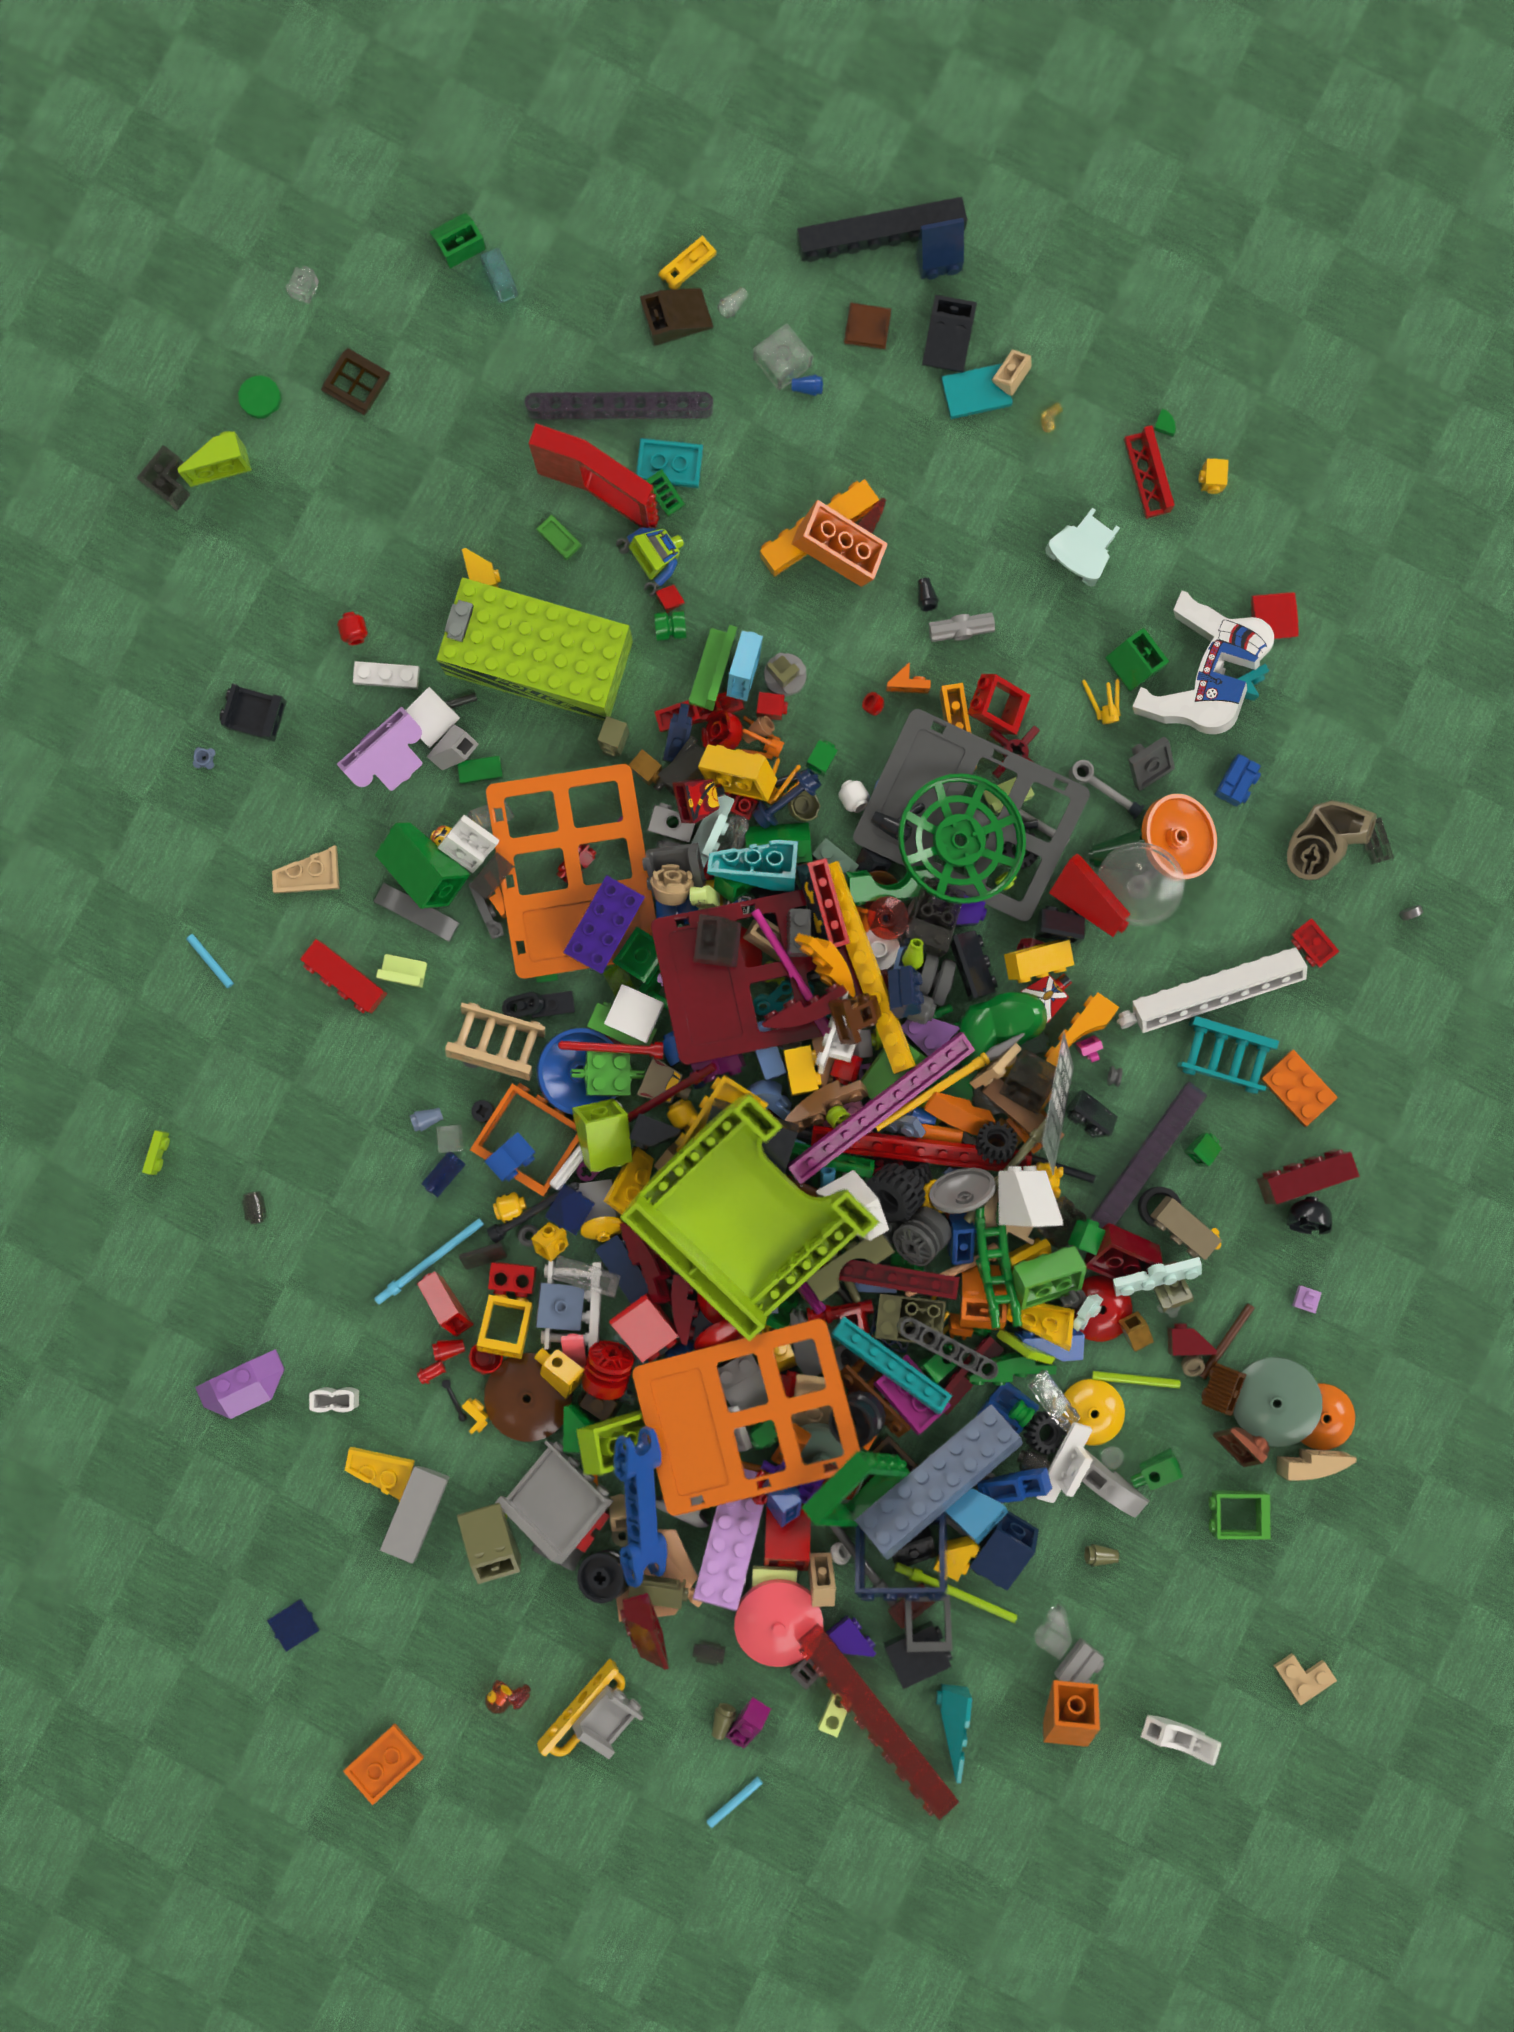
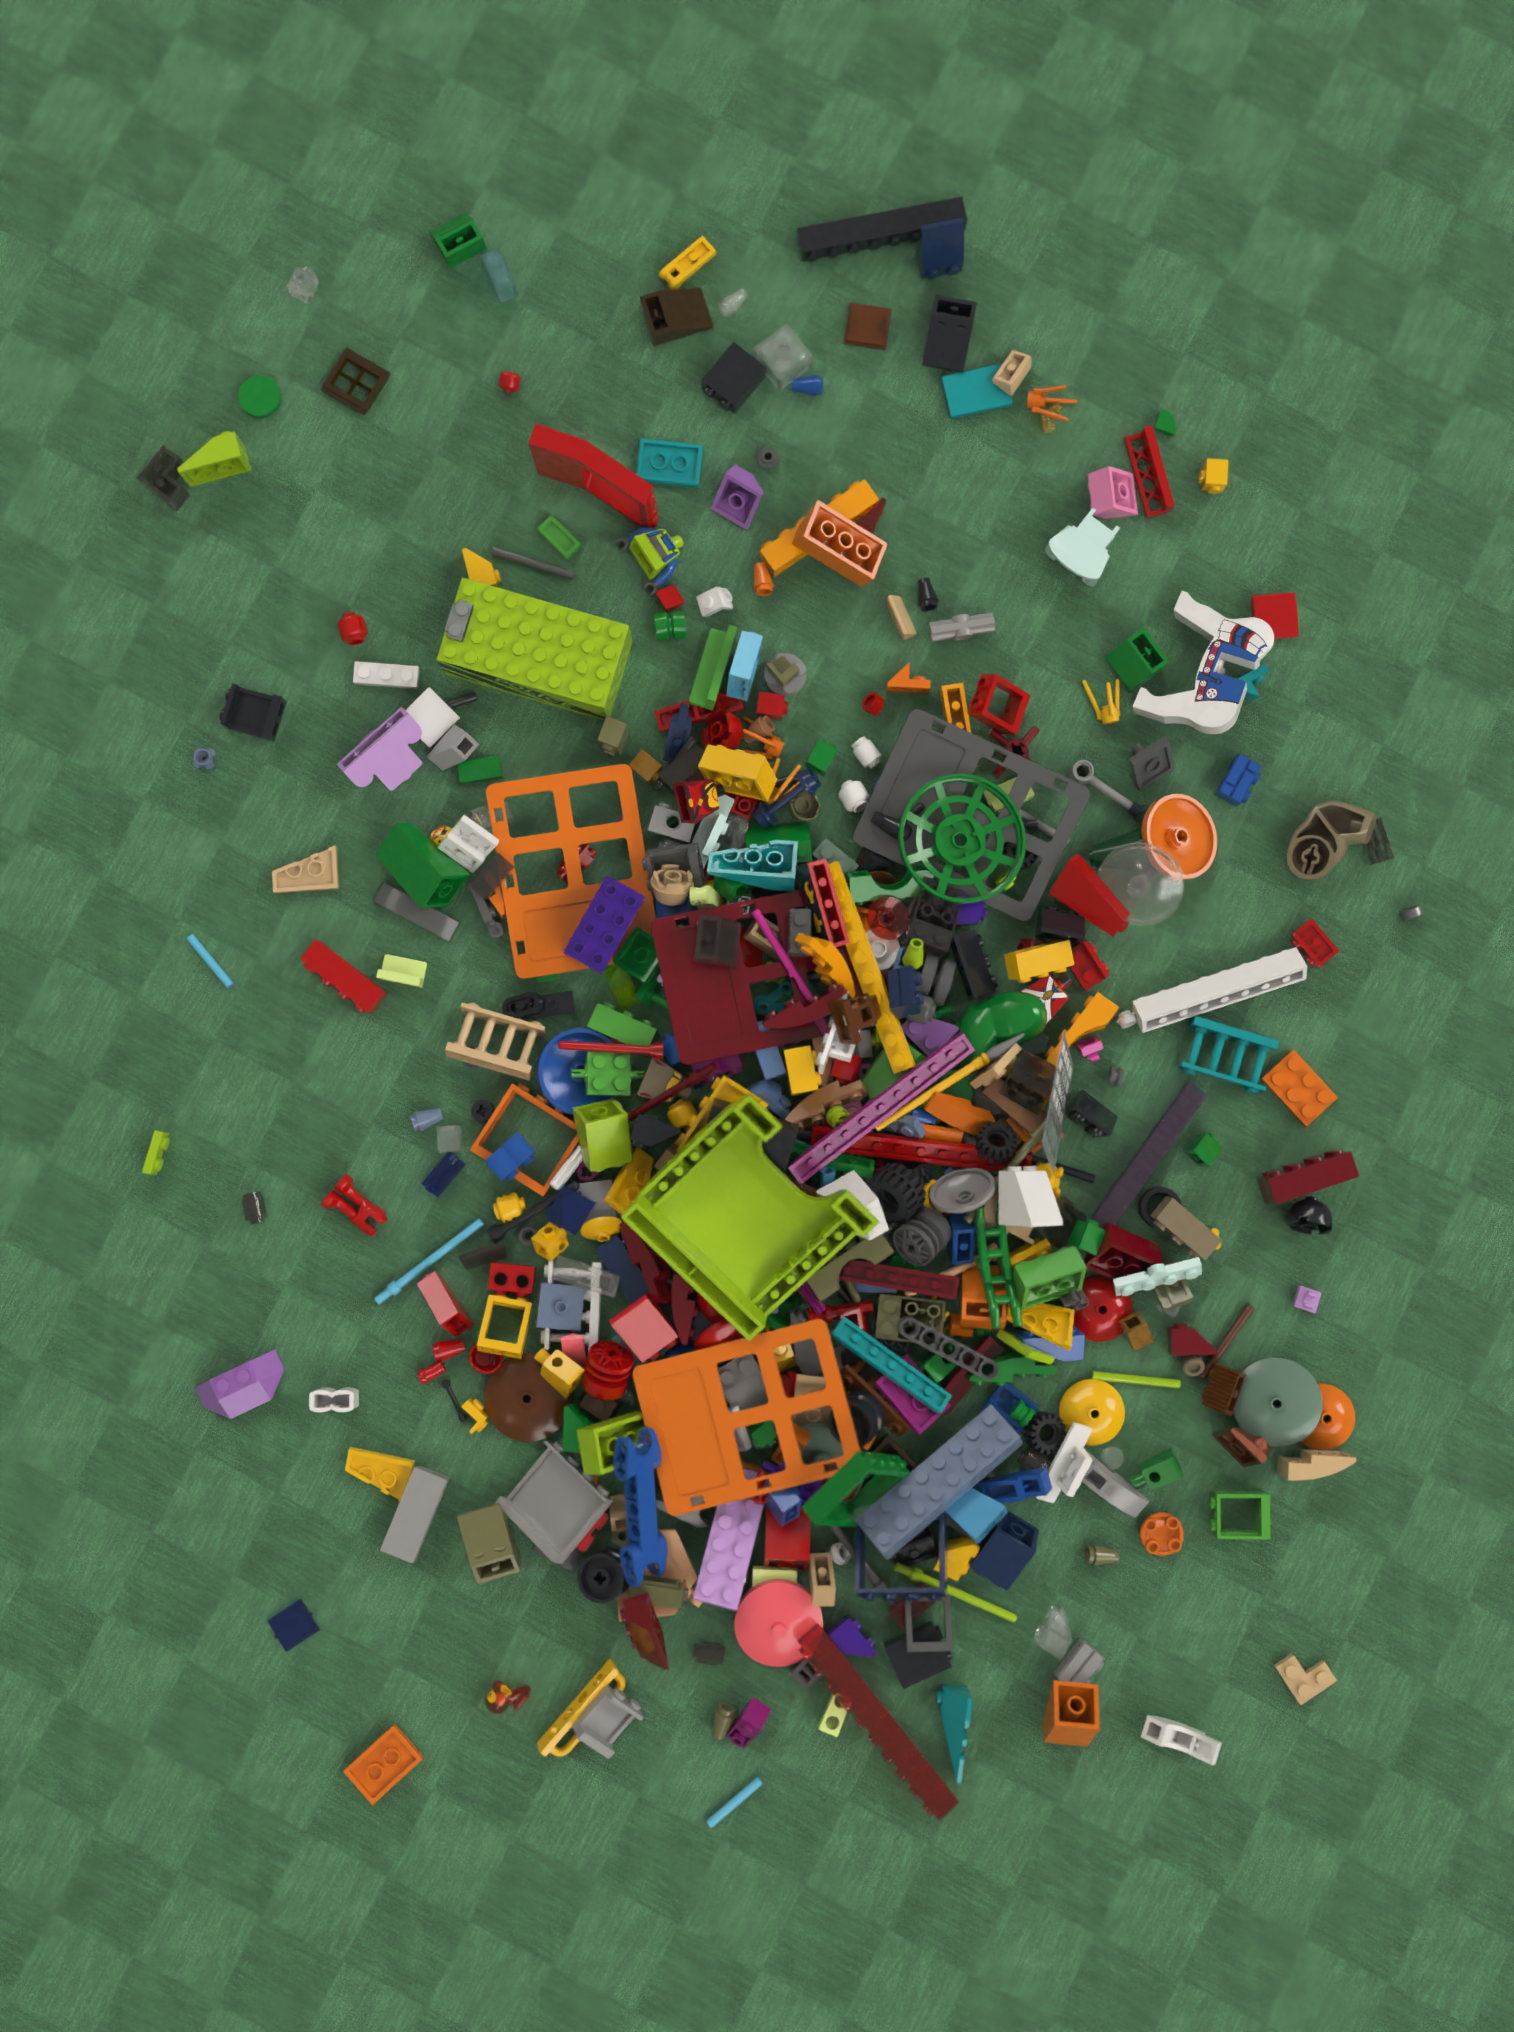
clear purple beam [524,392,714,419] -> none
white slope [604,984,665,1043] -> none
green slope [645,469,686,517] -> none
clear hinge [1028,1370,1080,1432] -> none
light aqua plate [1073,1294,1103,1331] -> none
none -> red piece [320,1174,388,1237]
none -> dark grey bar [492,547,575,580]
none -> red piece [498,371,521,394]
none -> white bracket [696,587,733,617]
none -> black brick [701,342,766,414]
none -> medium lavender slope [711,464,764,530]
none -> orange cone [753,562,774,596]
none -> dark grey plate [757,447,779,469]
none -> white brick [851,736,882,769]
none -> tan slope [886,595,917,640]
none -> orange plant [1027,385,1078,422]
none -> red bracket [1069,940,1109,992]
none -> bright pink slope [1088,466,1138,519]
none -> orange dish [1140,1512,1184,1556]

